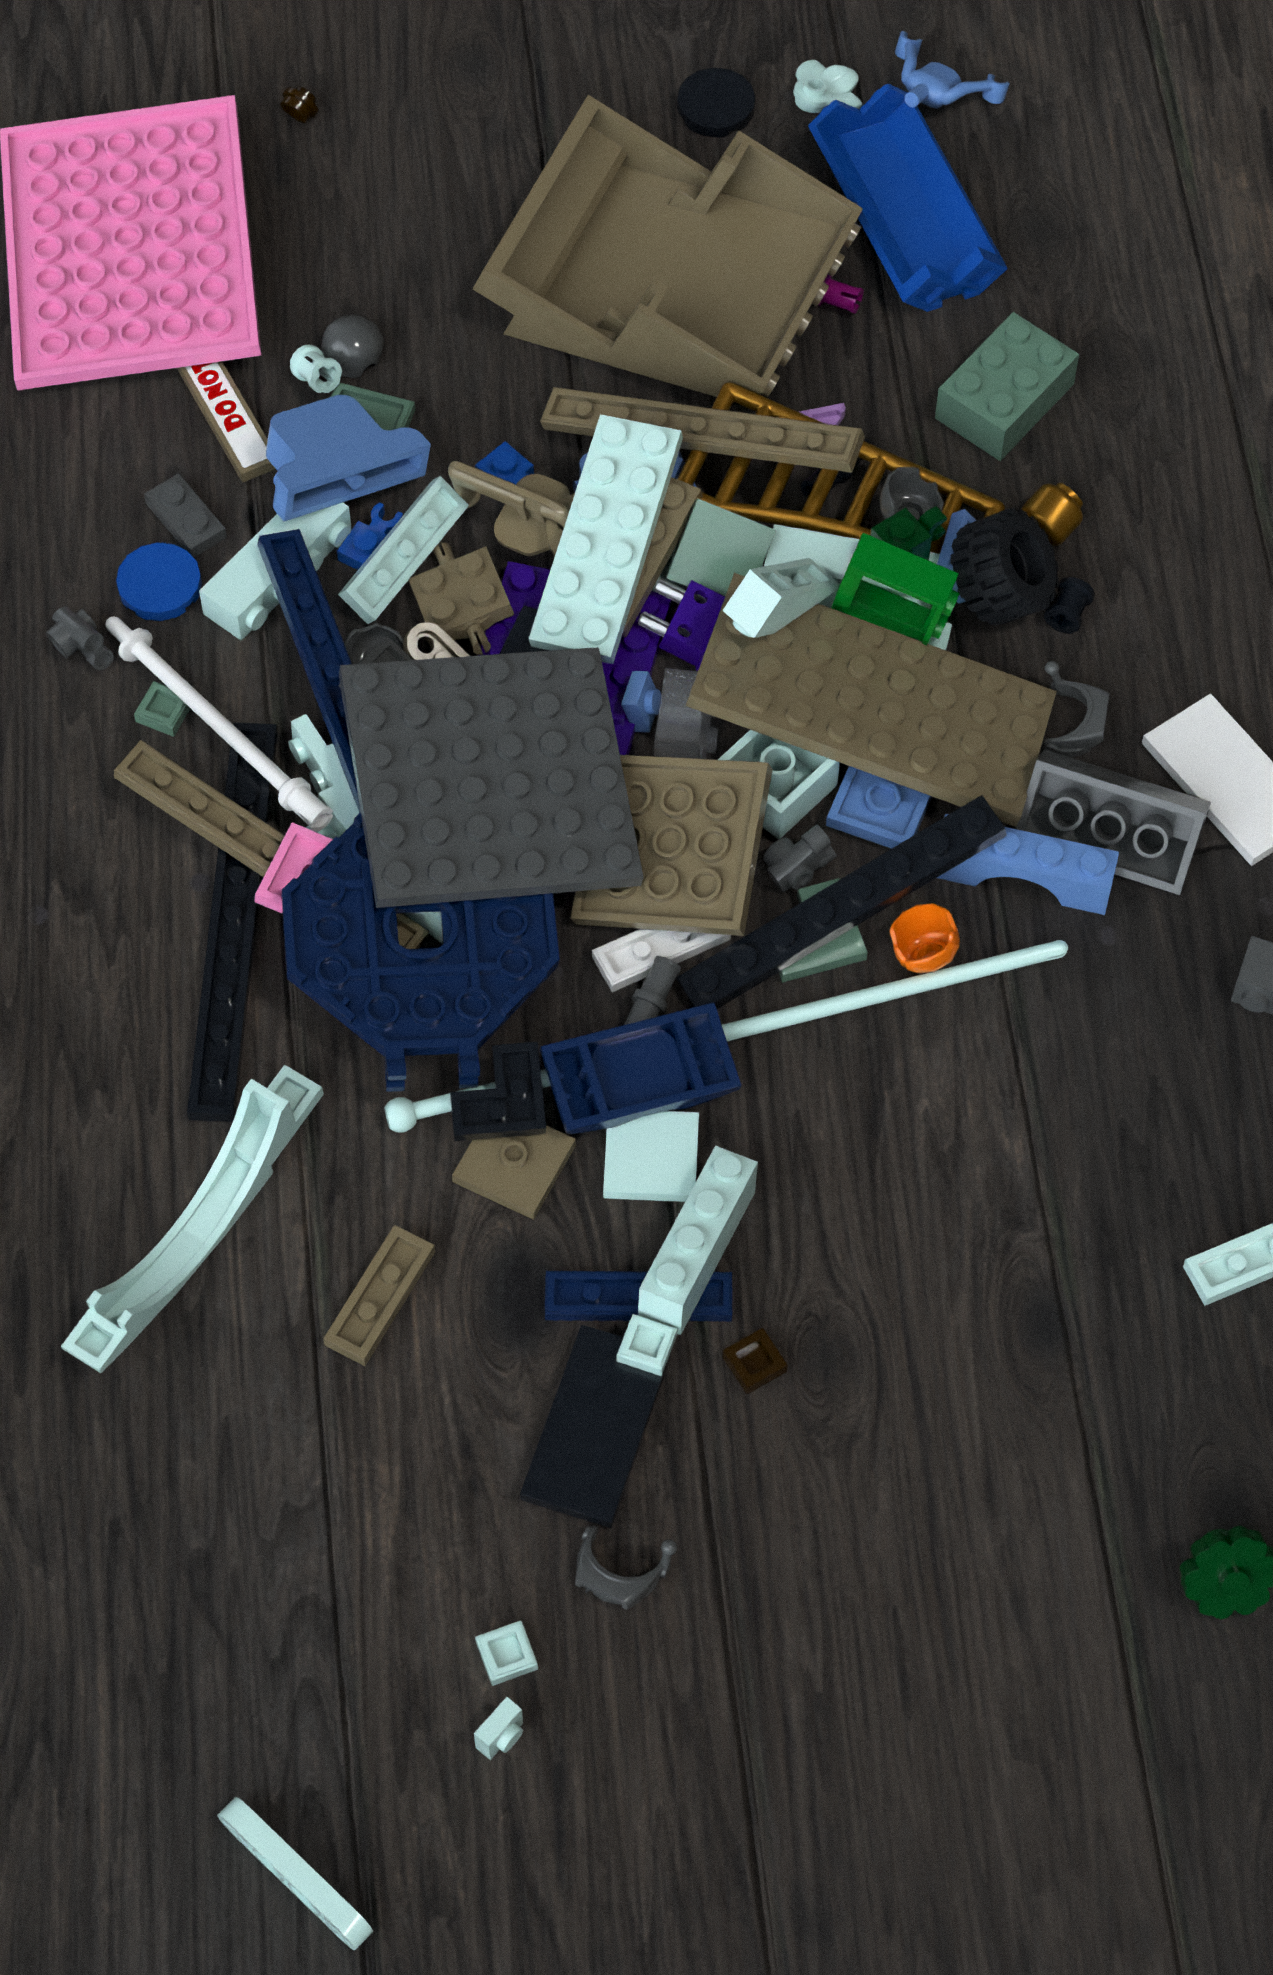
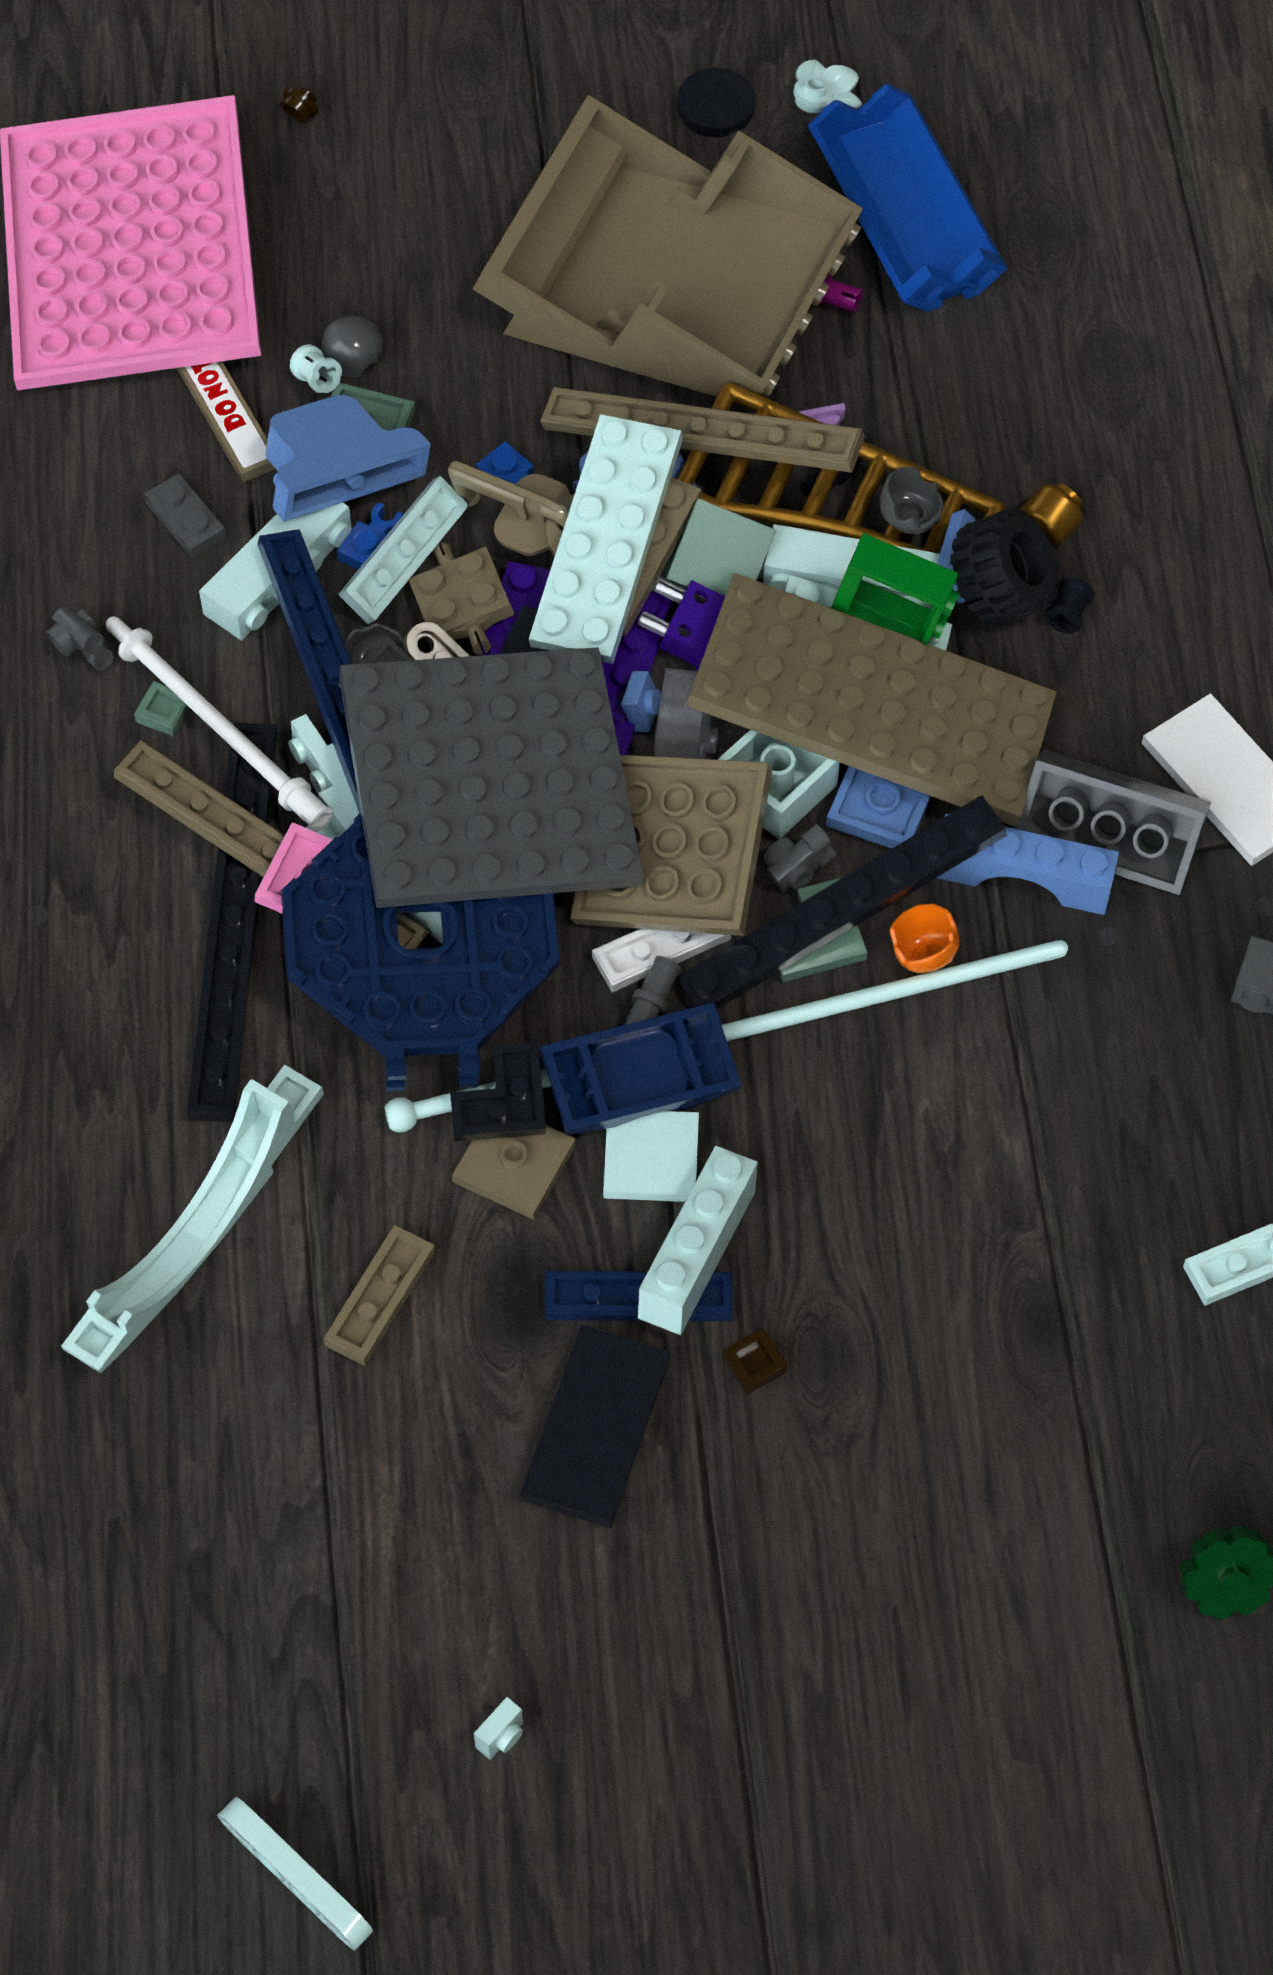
blue tile [116,543,202,621] -> none
light aqua tile [475,1620,538,1686] -> none
dark grey helmet [575,1525,677,1610] -> none
light aqua tile [617,1314,677,1376] -> none
light aqua slope [722,558,840,638] -> none
dark green brick [871,506,947,560] -> none
medium blue piece [895,31,1010,109] -> none
sand green brick [935,312,1079,461] -> none
dark grey helmet [1041,661,1110,758] -> none

